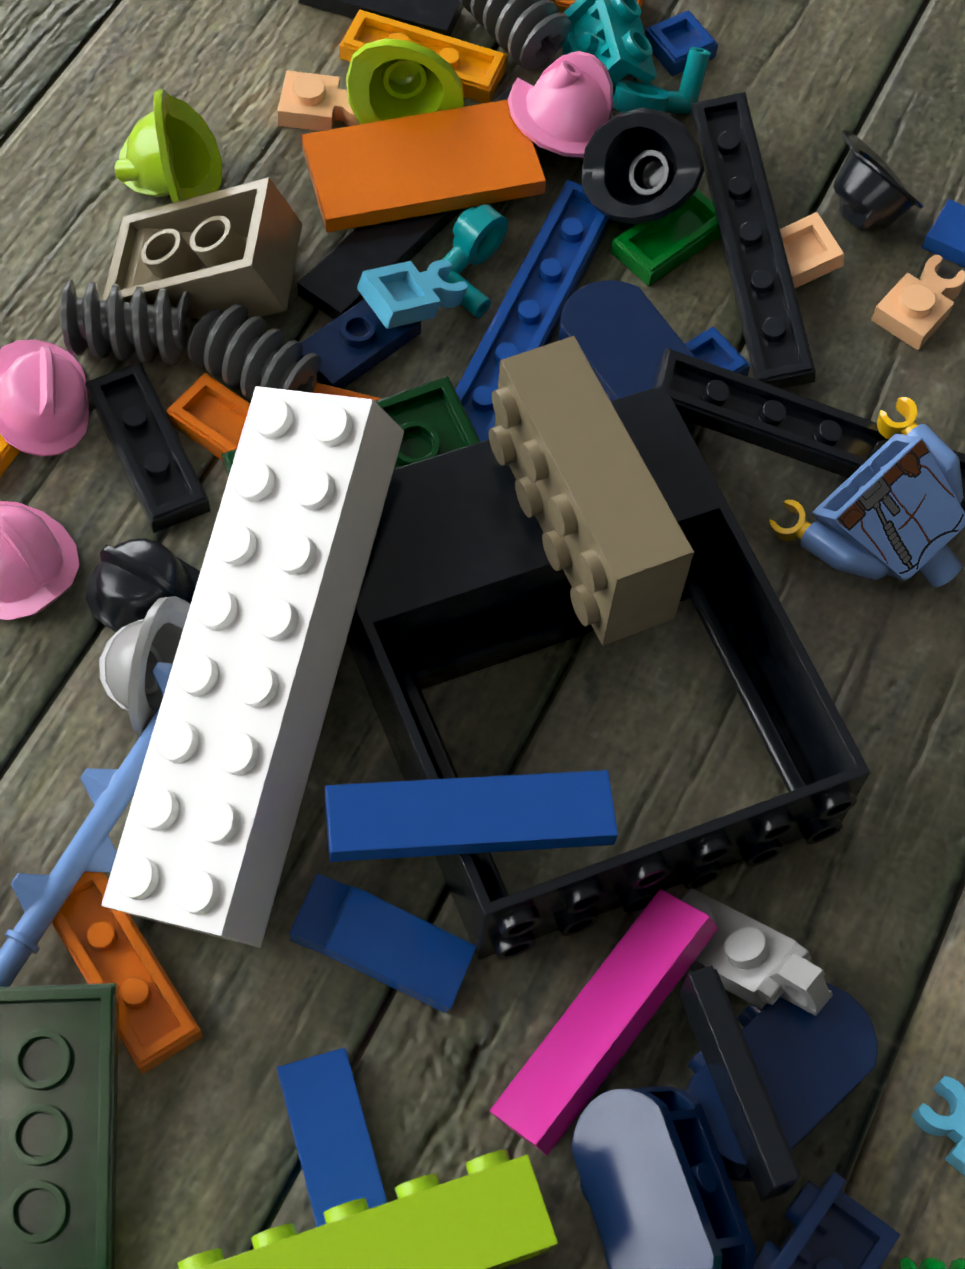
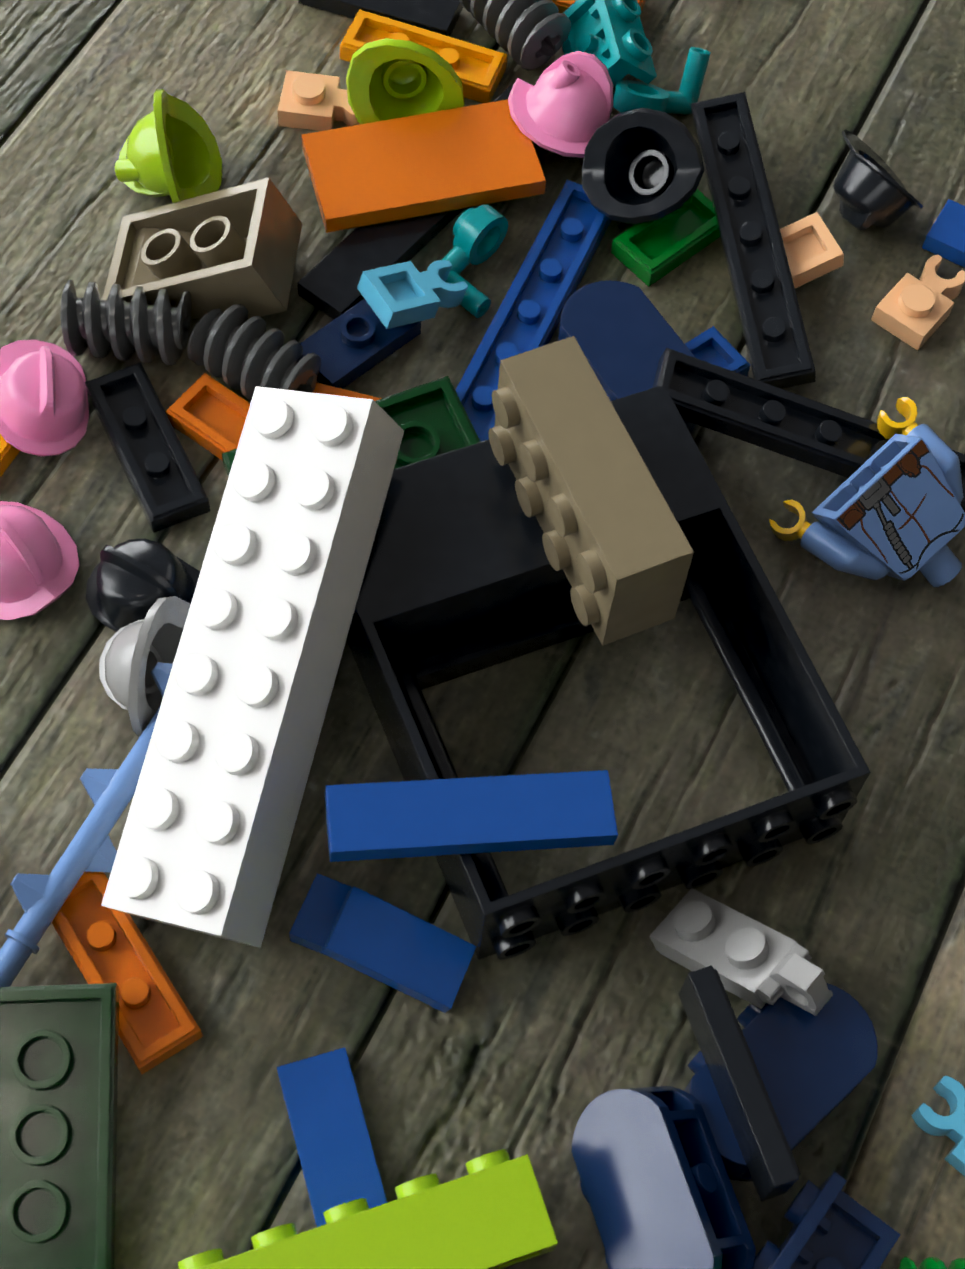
dark pink tile [489,889,719,1156] -> none
blue tile [645,10,718,76] -> none

